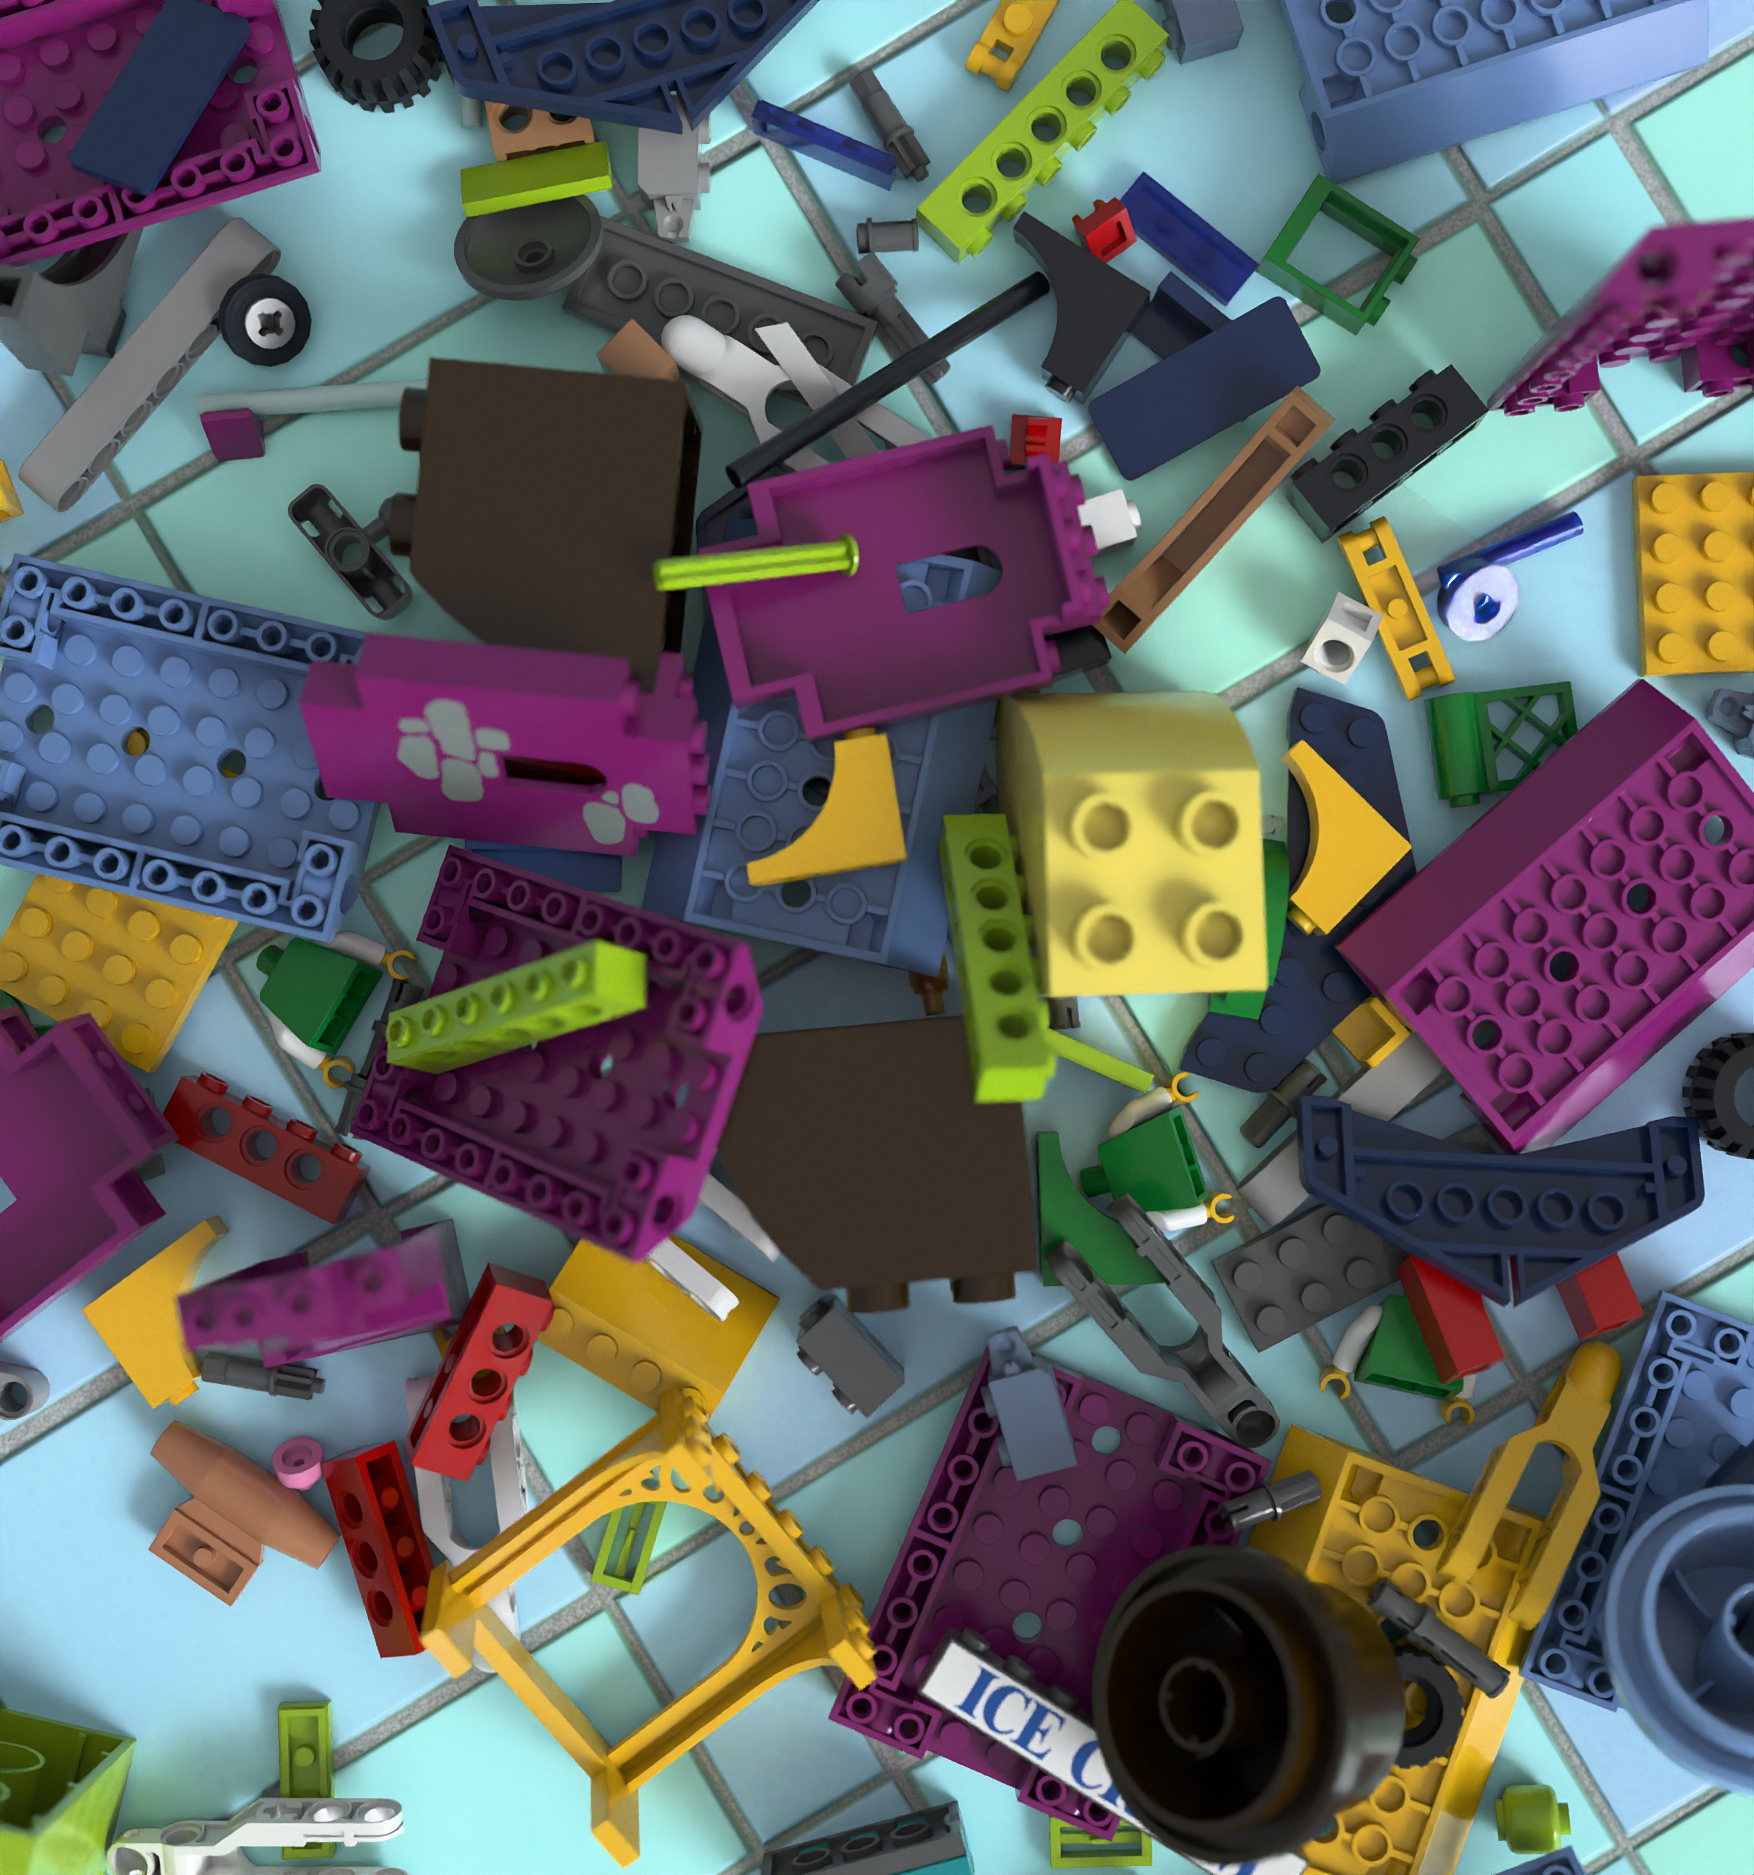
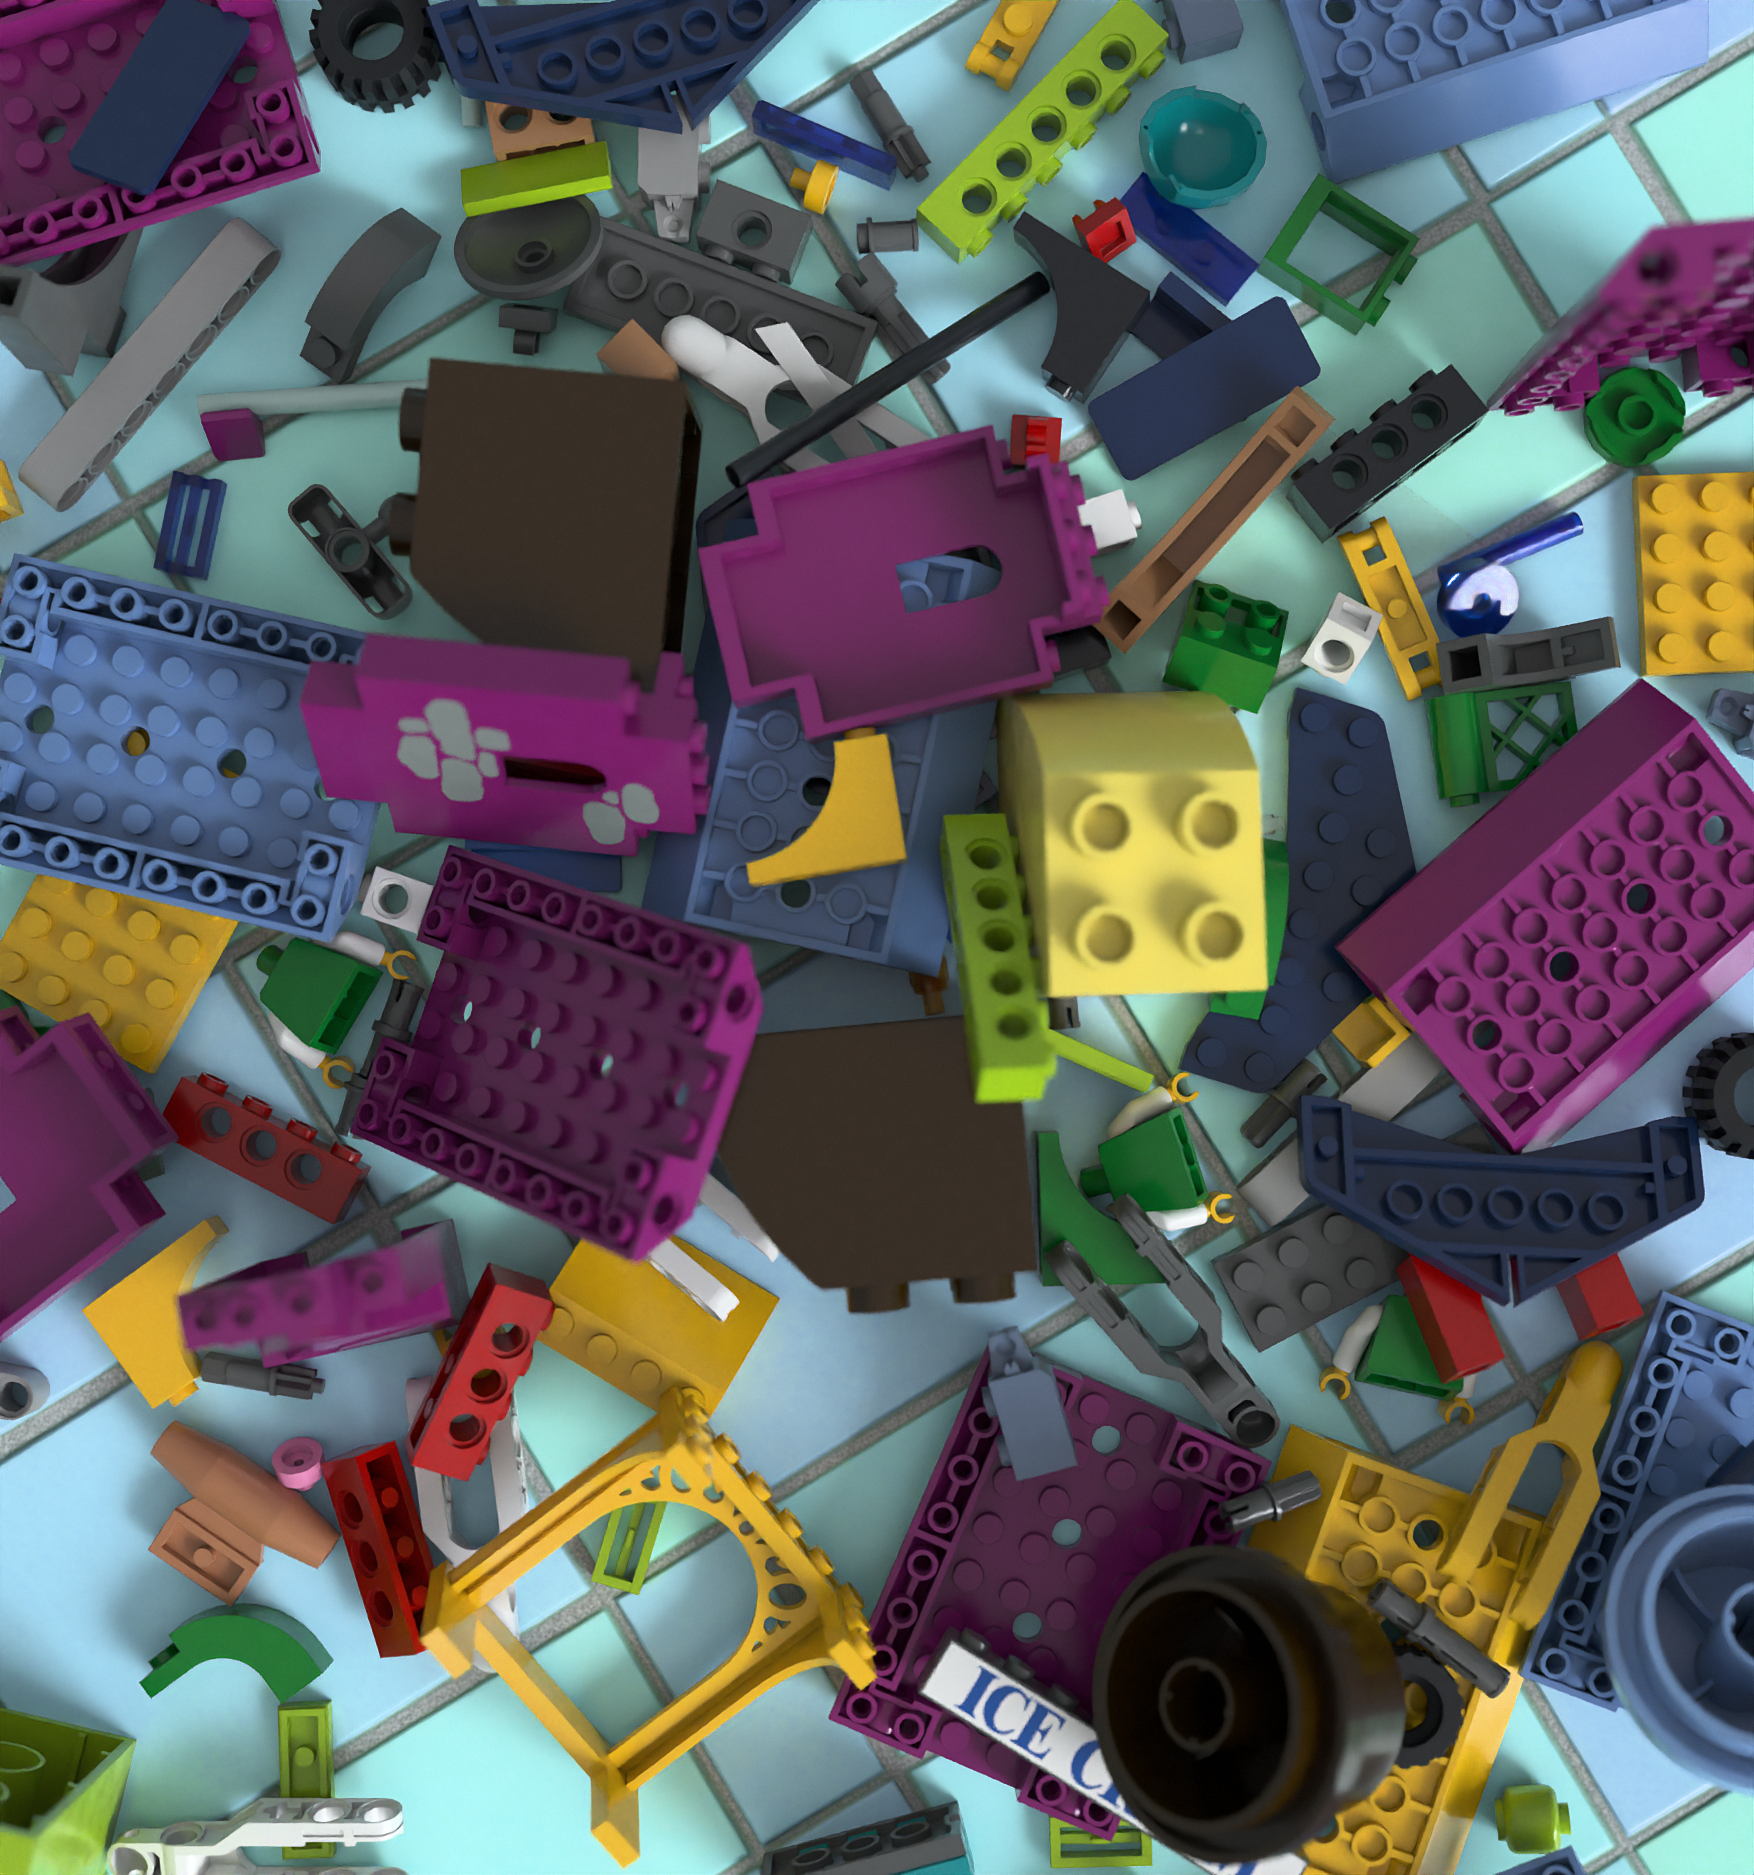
black wheel [218,274,312,367] -> none
lime brick [386,940,646,1074] -> none
lime axle [653,533,859,590] -> none
dark grey brick [796,1295,905,1418] -> none
yellow arch [1280,739,1412,936] -> none
none -> green arch [139,1603,334,1704]
none -> clear blue tile [153,470,227,581]
none -> dark grey arch [299,207,442,385]
none -> white brick [358,866,435,934]
none -> dark grey tile [498,302,558,356]
none -> dark grey brick [696,179,812,285]
none -> yellow tile [789,159,839,215]
none -> teal cylinder [1139,85,1267,209]
none -> green slope [1162,579,1289,714]
none -> dark grey arch [1436,616,1621,694]
none -> green tile [1583,366,1686,468]

